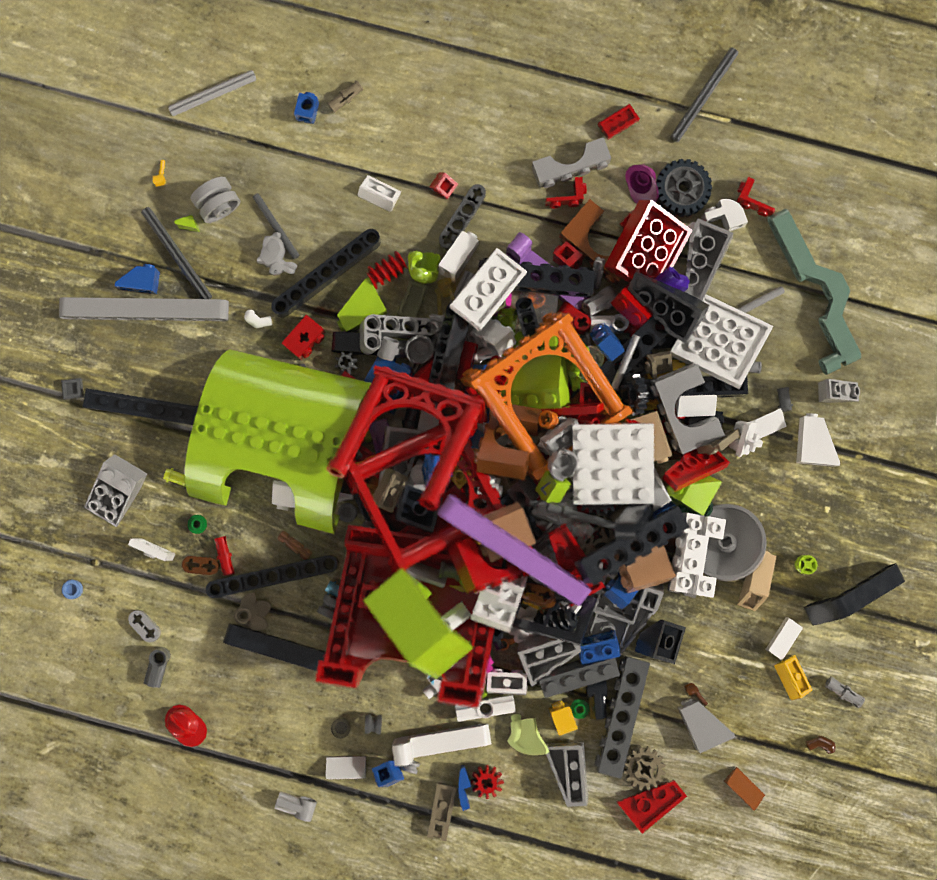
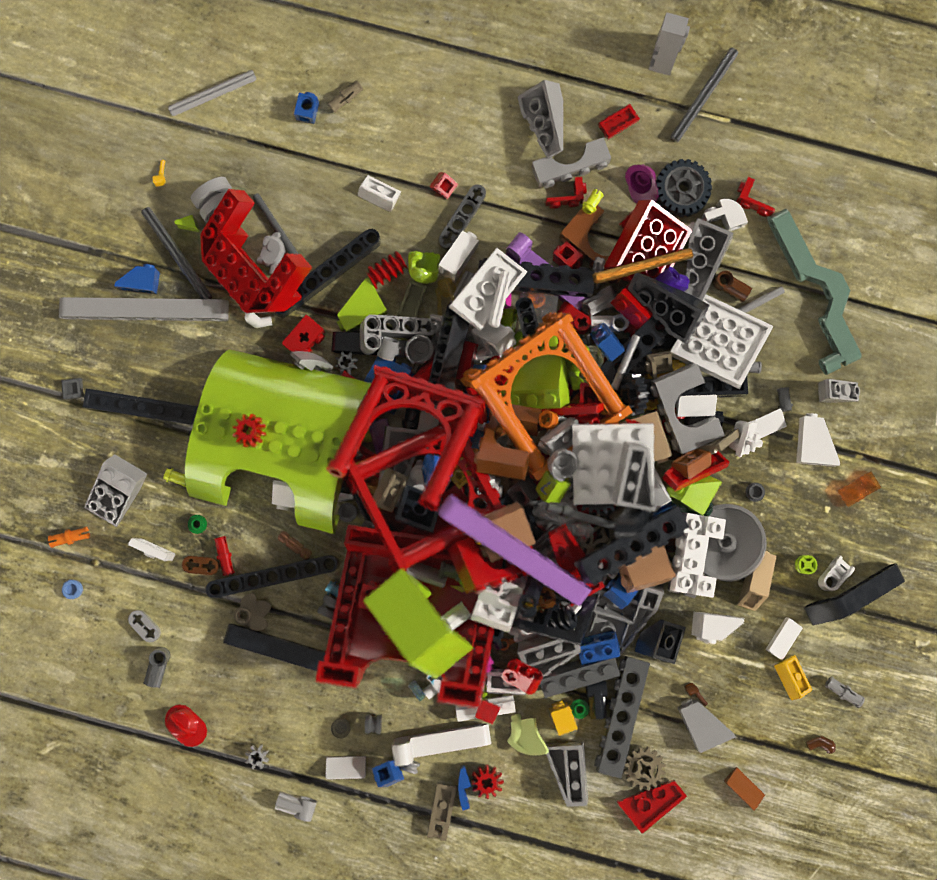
none -> orange pin [48,526,90,548]
none -> red wedge [200,189,312,313]
none -> red gear [232,414,267,448]
none -> light grey gear [245,744,270,769]
none -> light grey slope [290,351,333,372]
none -> clear light blue tile [408,680,426,701]
none -> red slope [475,699,501,725]
none -> white axle [488,271,512,328]
none -> red piece [502,659,543,695]
none -> light grey wedge [518,80,563,158]
none -> black piece [519,575,544,618]
none -> neon yellow pin [582,189,604,215]
none -> pearl gold axle [592,248,694,284]
none -> light grey wedge [612,441,656,511]
none -> light grey wedge [648,12,690,76]
none -> dark orange slope [671,448,711,479]
none -> white slope [691,612,744,644]
none -> reddish brown piece [713,271,752,303]
none -> dark grey plate [745,483,765,502]
none -> white piece [818,555,855,591]
none -> clear orange slope [838,471,881,507]

